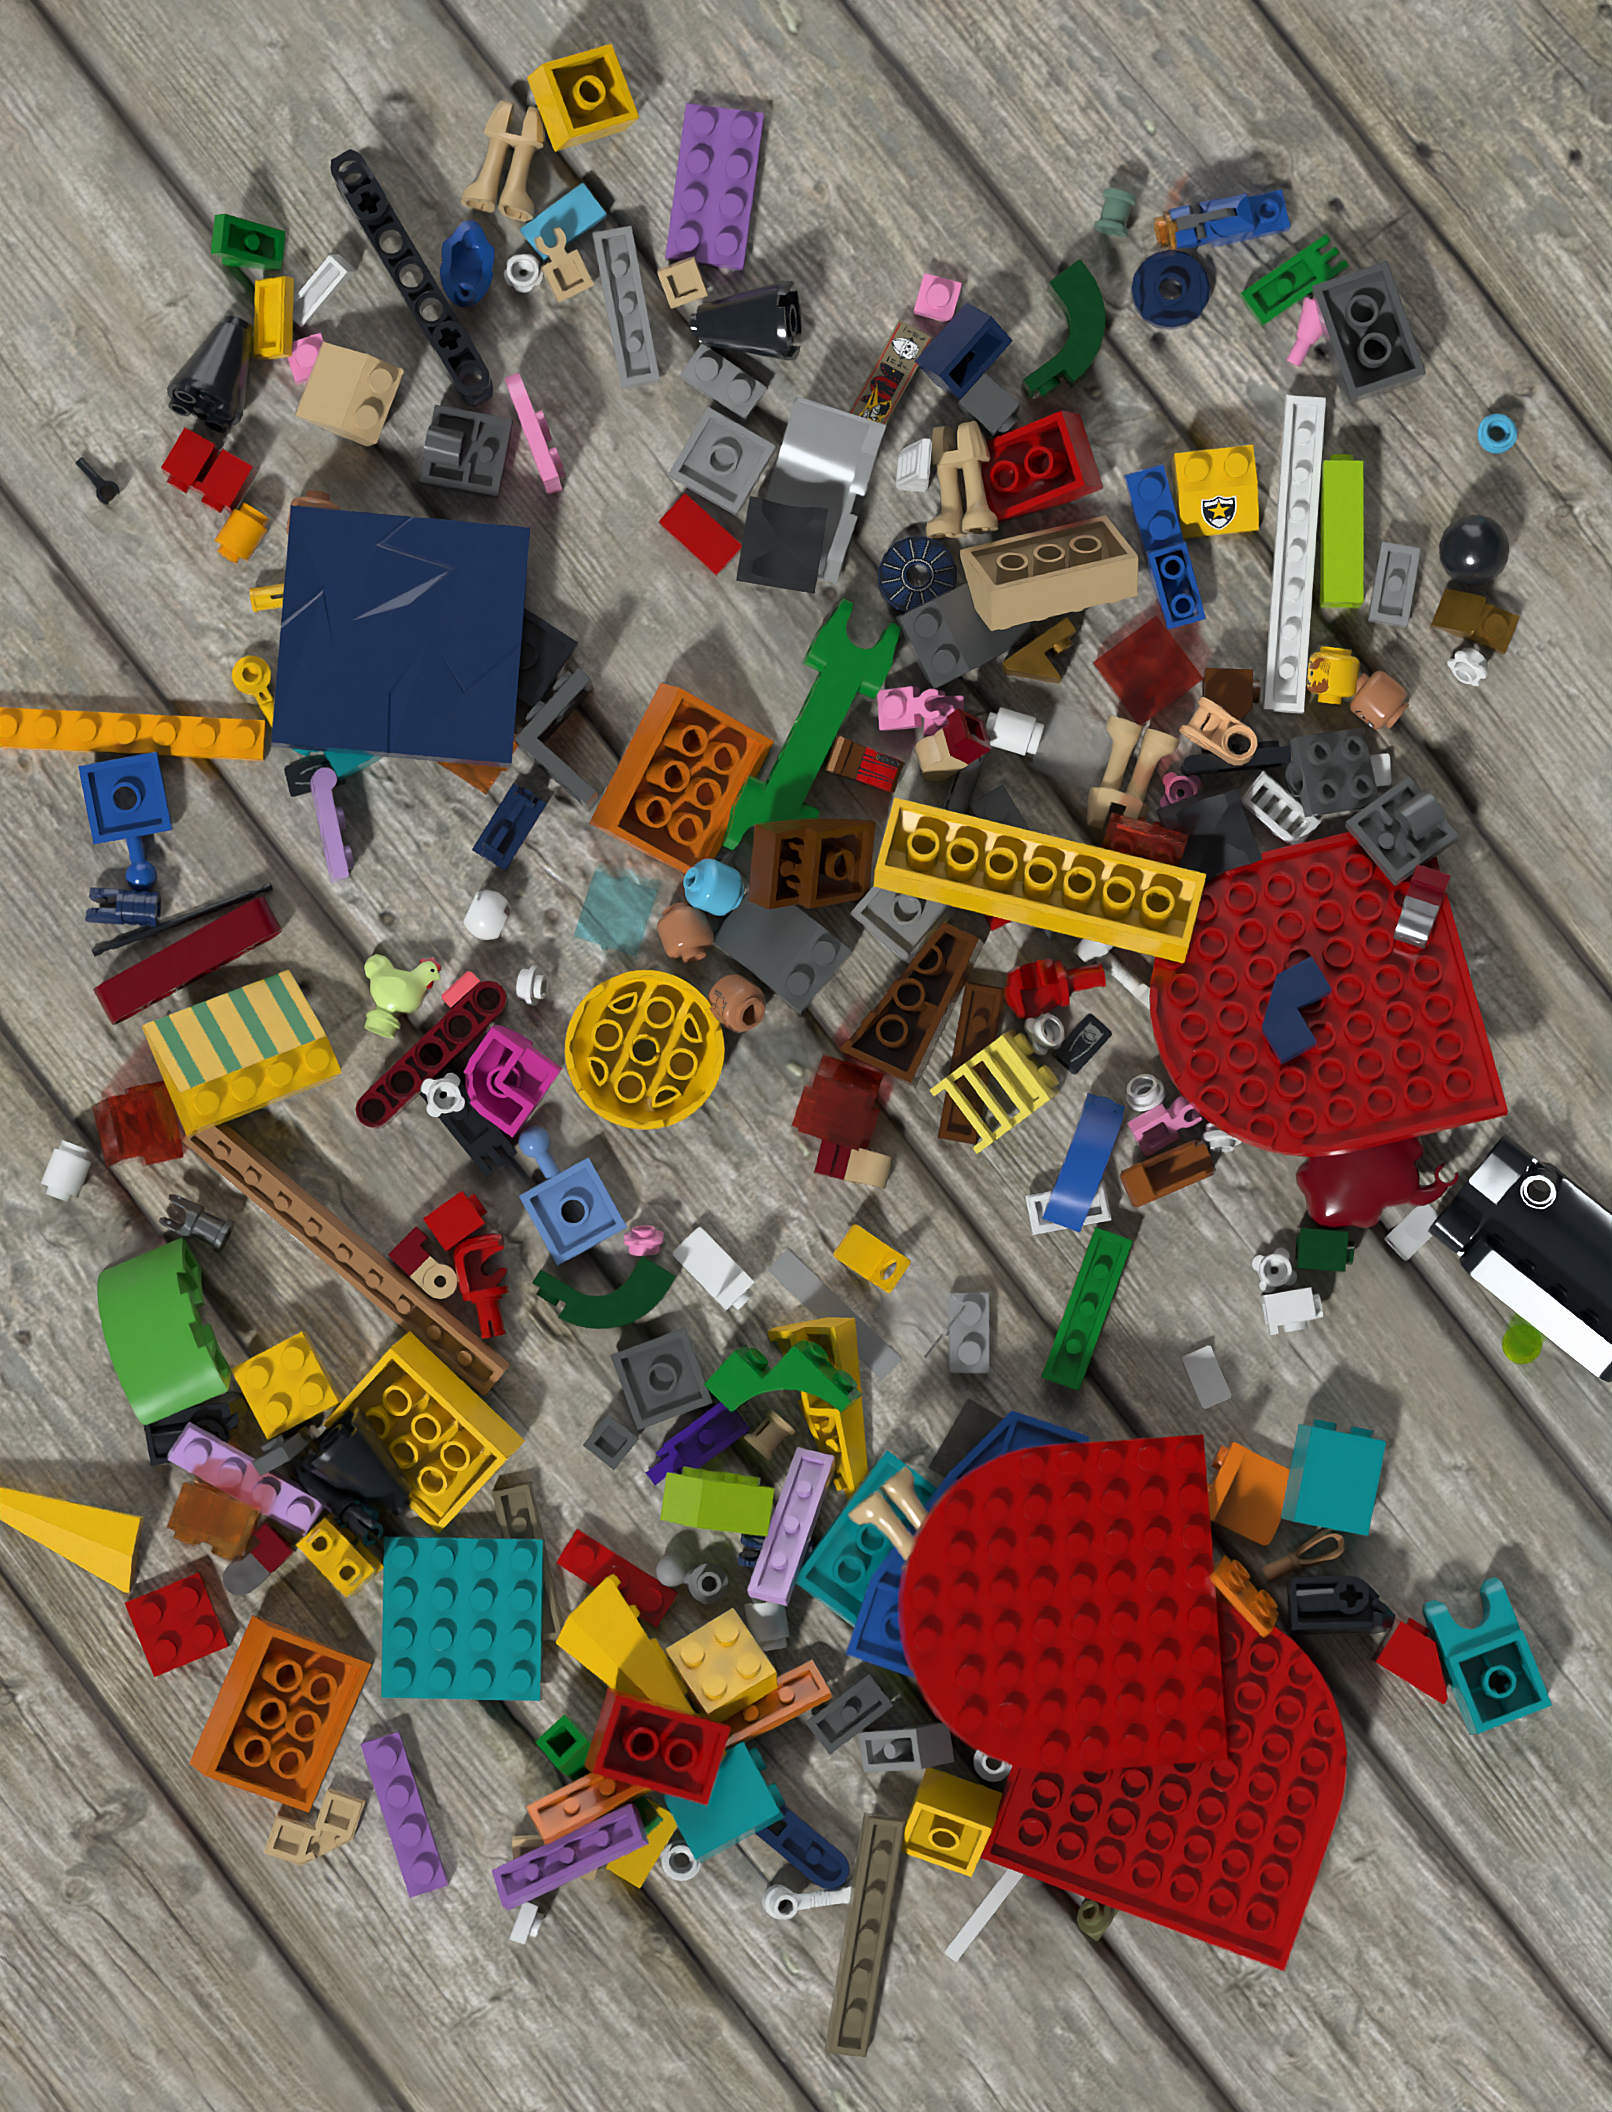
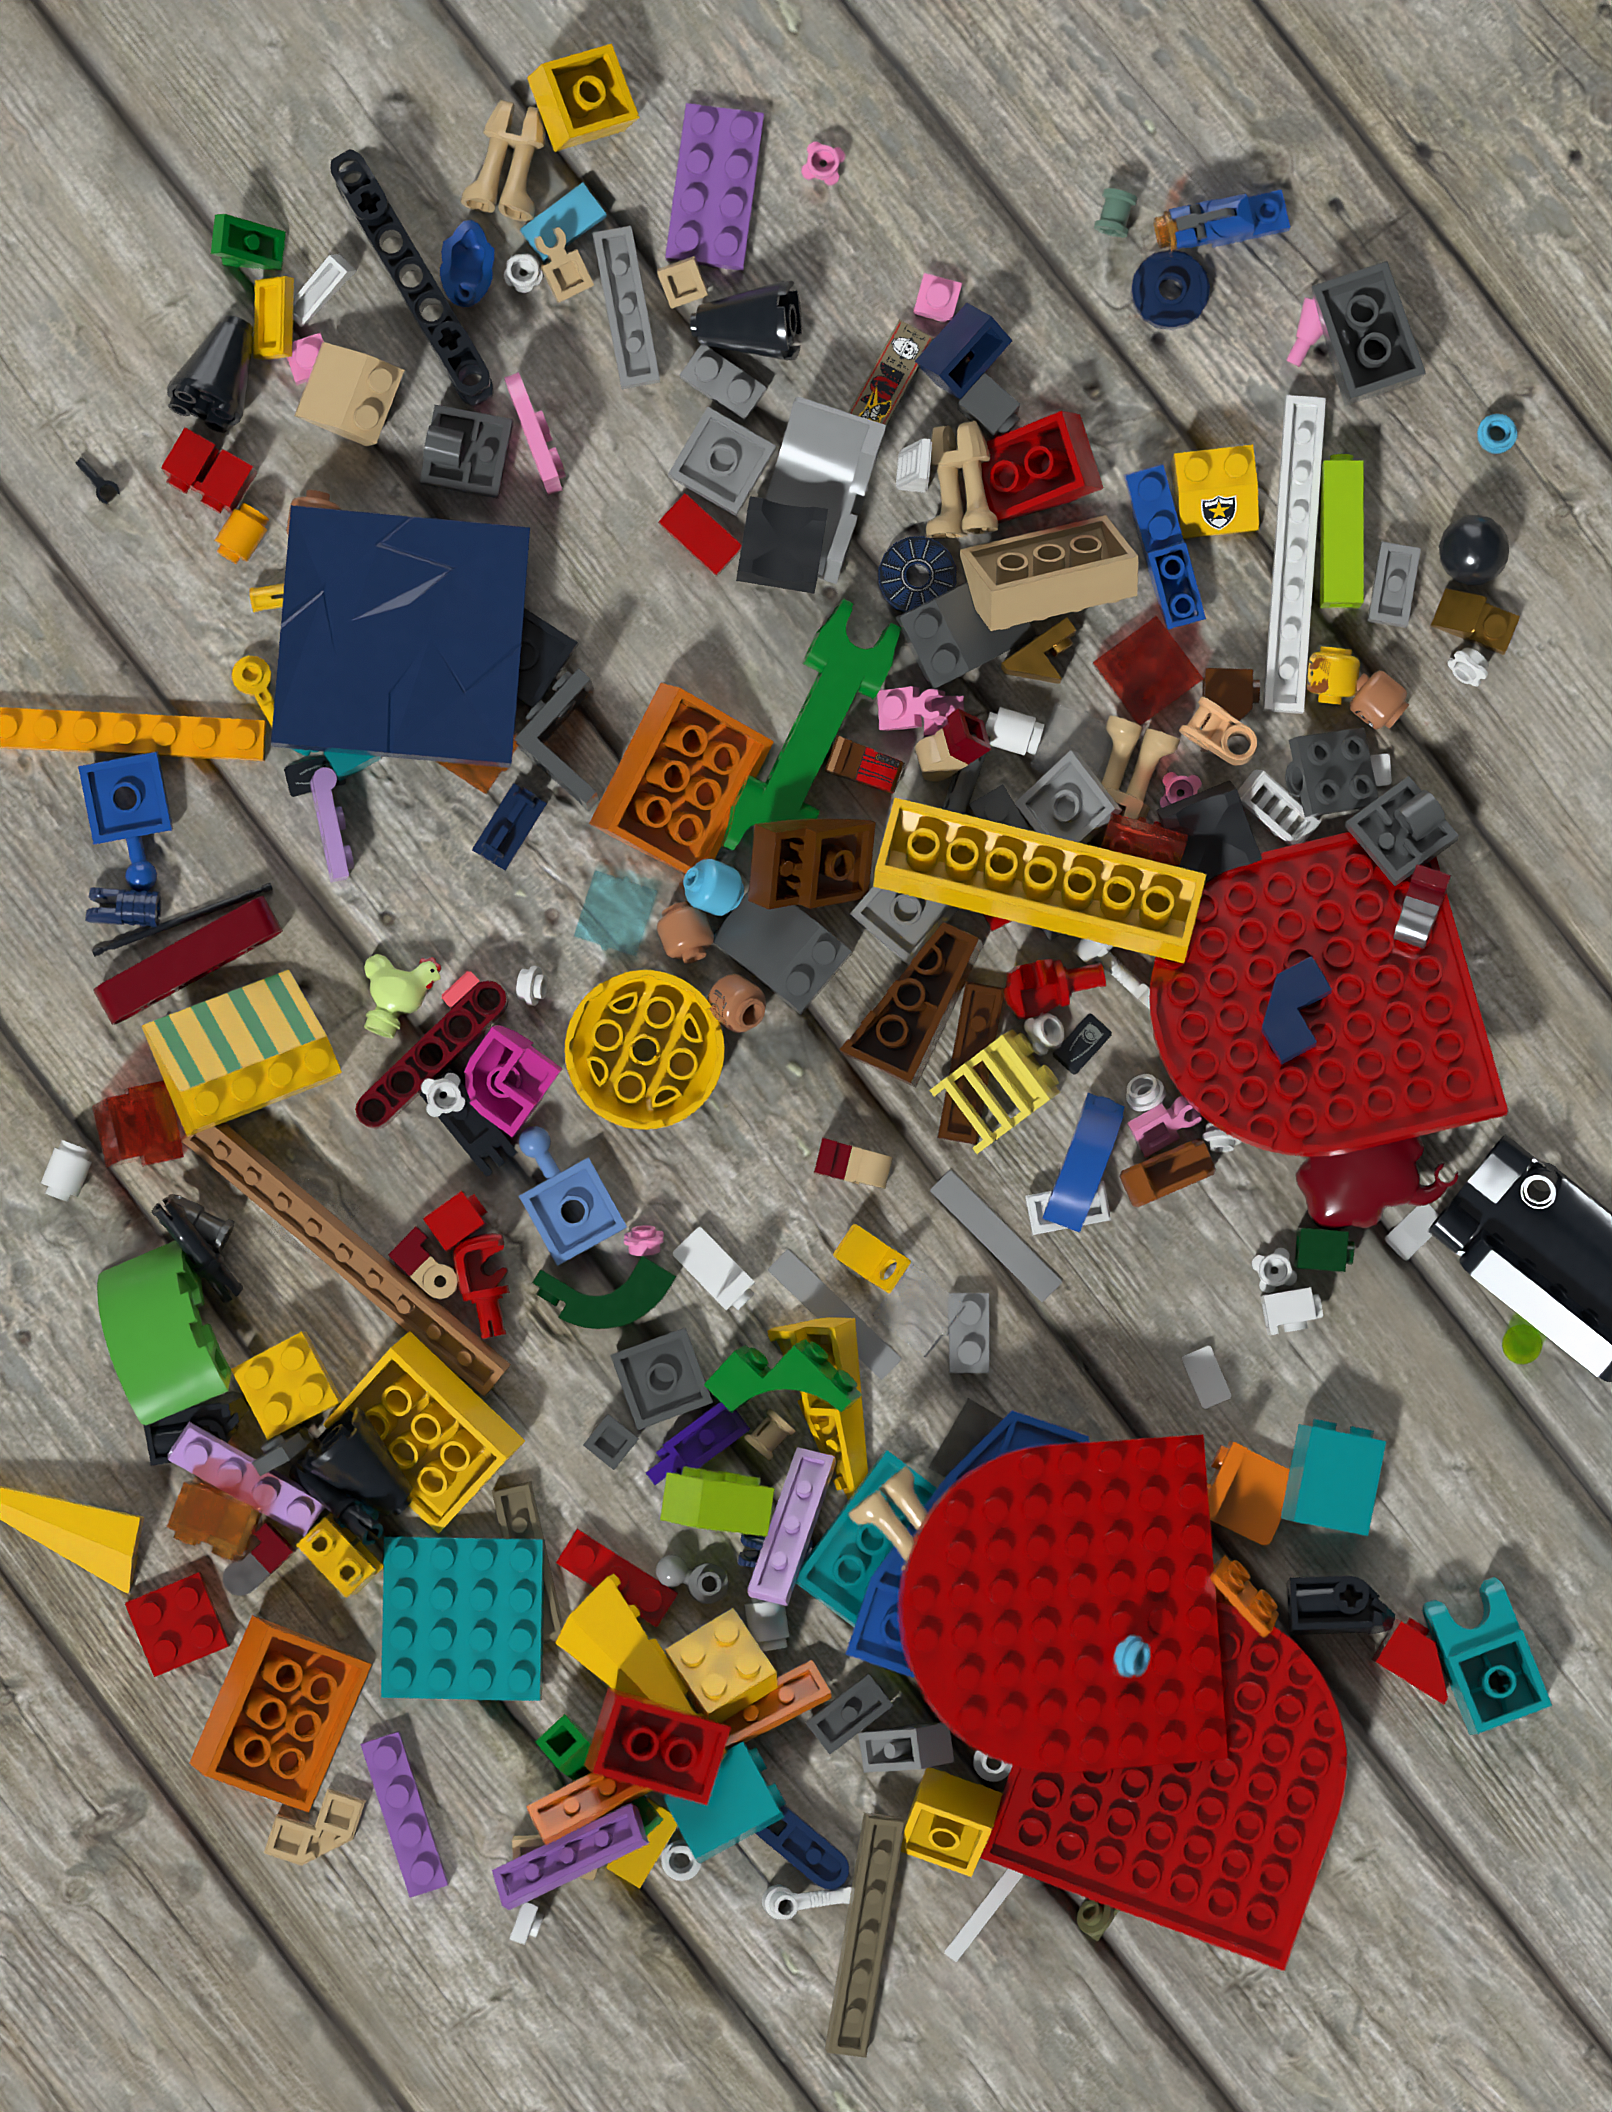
white piece [463,890,511,940] -> none
clear red plate [792,1054,884,1151] -> none
dark green arch [1021,259,1106,399] -> none
green plate [1041,1227,1133,1391] -> none
black hinge [1181,740,1291,776] -> none
green hinge [1240,234,1350,328] -> none
medium nougat piece [1262,1528,1345,1582] -> none
none -> black pin [151,1196,243,1303]
none -> bright pink plate [801,142,845,186]
none -> light grey sticker [930,1170,1062,1302]
none -> light grey plate [1015,750,1122,844]
none -> medium azure plate [1114,1636,1150,1677]

